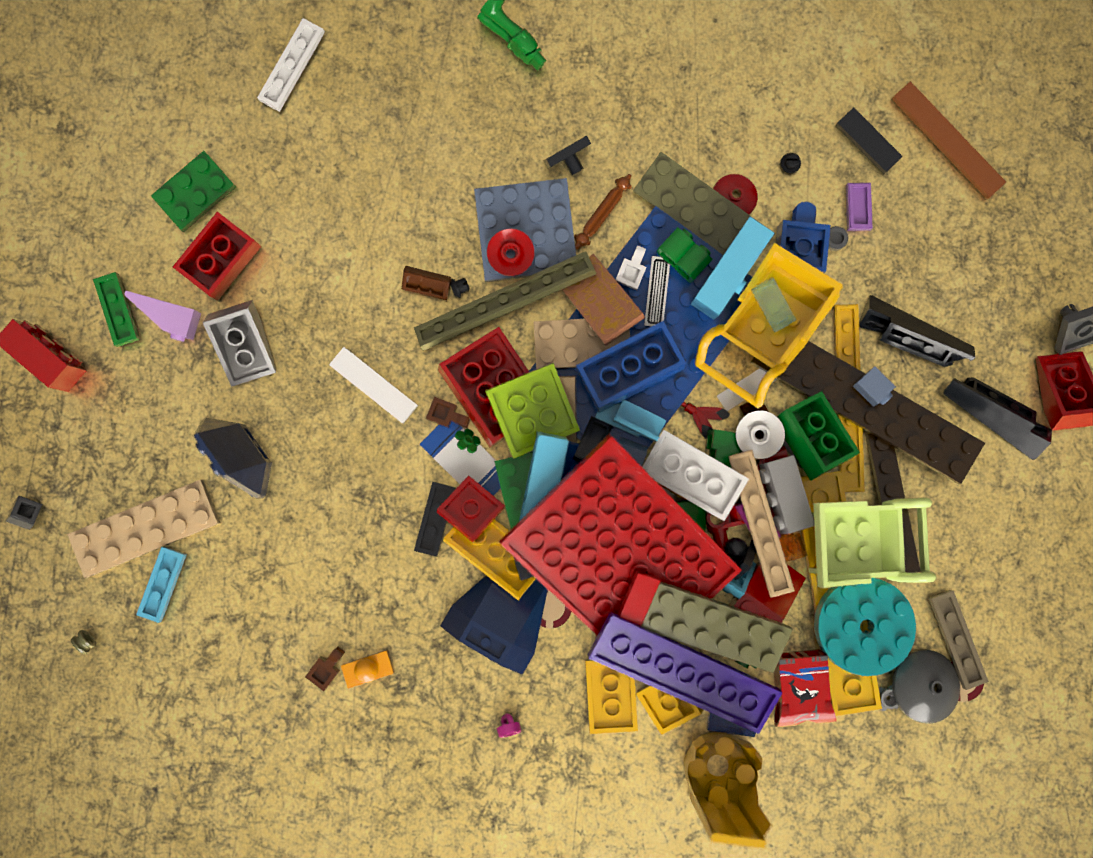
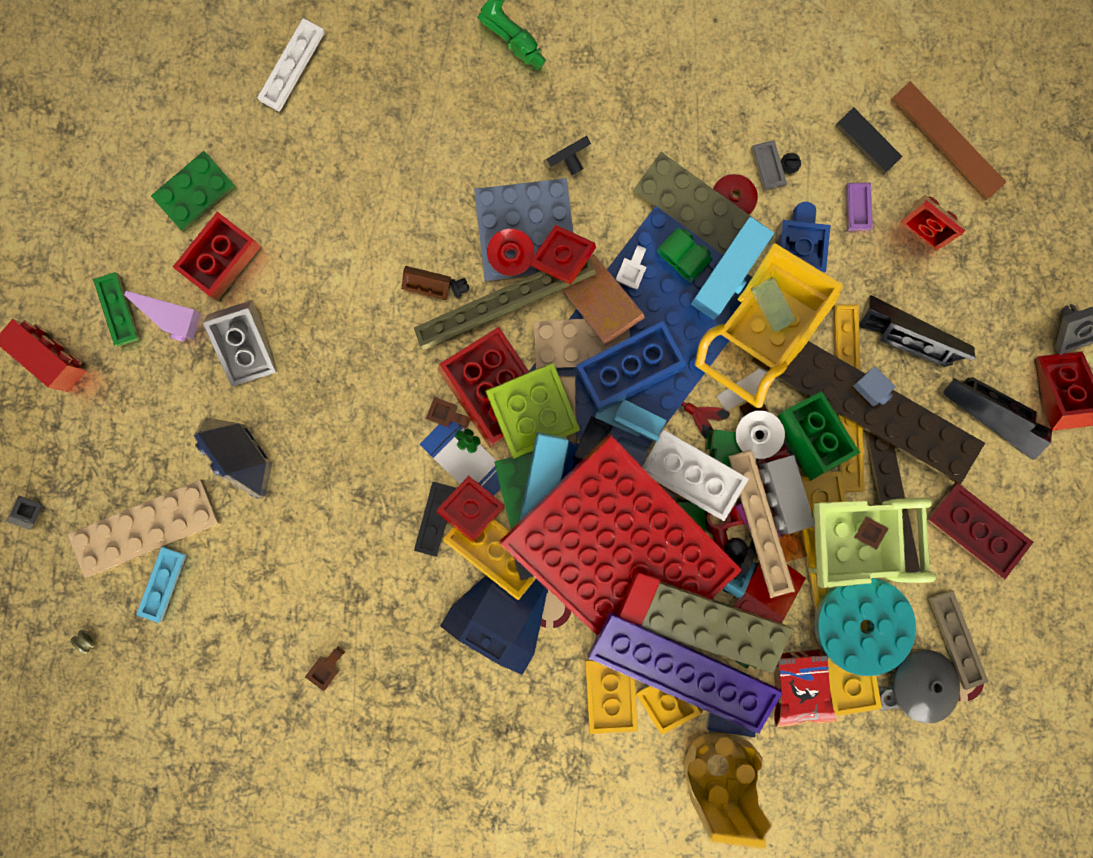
white tile [329,347,418,424] -> none
light orange tile [341,650,395,689] -> none
dark pink tile [496,713,522,738] -> none
dark orange wheel [574,174,632,250] -> none
sticker [644,256,670,326] -> none
dark grey tile [828,226,848,251] -> none
none -> red plate [530,225,597,285]
none -> flat silver tile [751,140,787,192]
none -> reddish brown plate [854,516,889,550]
none -> red slope [901,195,965,251]
none -> dark red plate [927,483,1034,580]

